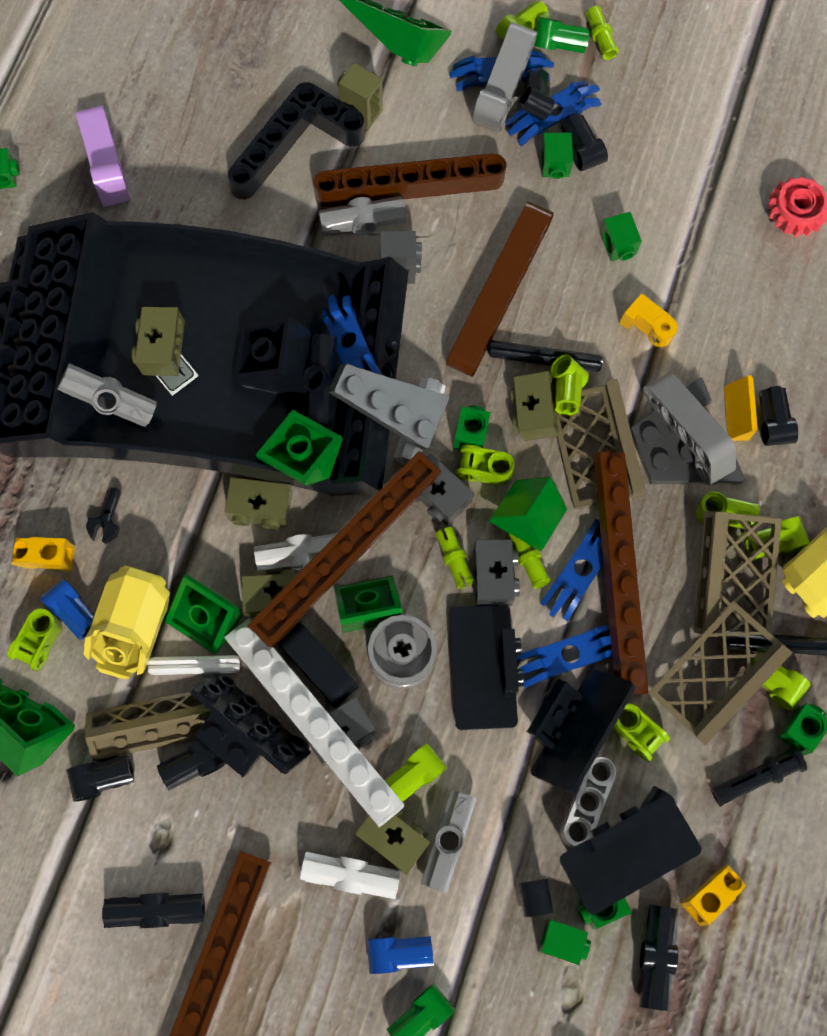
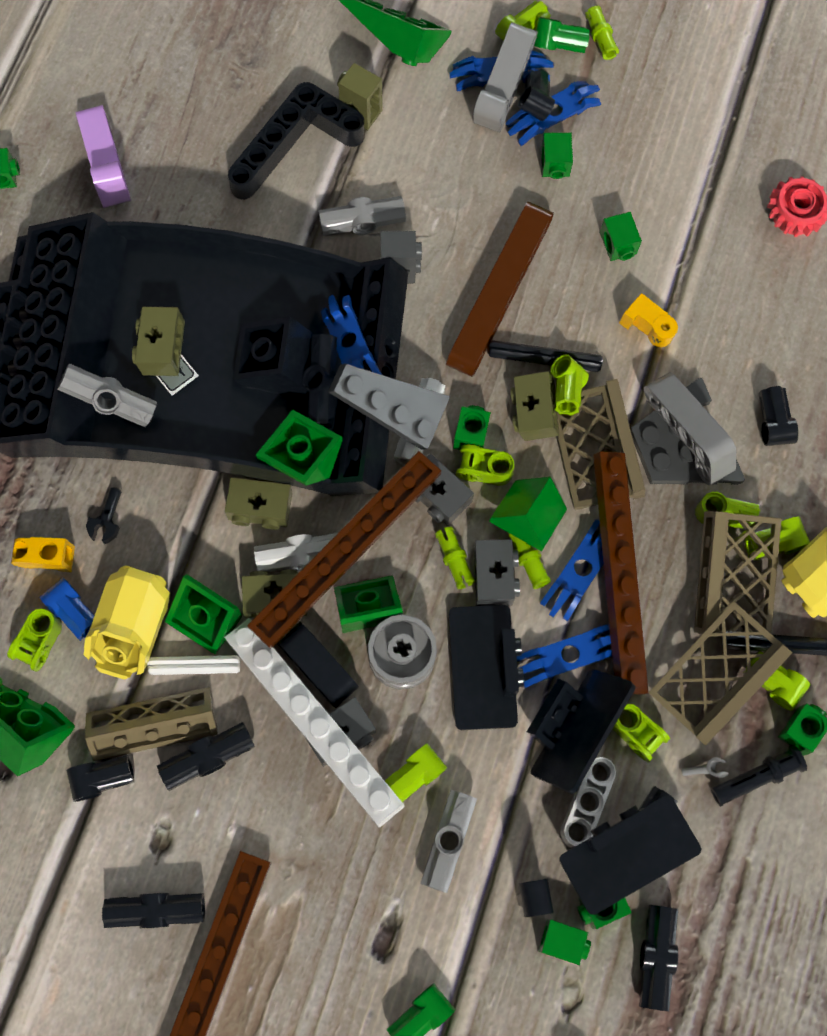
black bracket [190,673,311,778] -> none
white piece [300,852,401,899] -> none
reddish brown beam [313,153,507,207] -> none
olive brick [355,811,431,875] -> none
blue piece [367,936,433,974] -> none
black piece [561,113,608,172] -> none
yellow leg [680,864,746,926] -> none
yellow slope [724,375,758,441] -> none
none -> light grey hand [682,757,729,778]

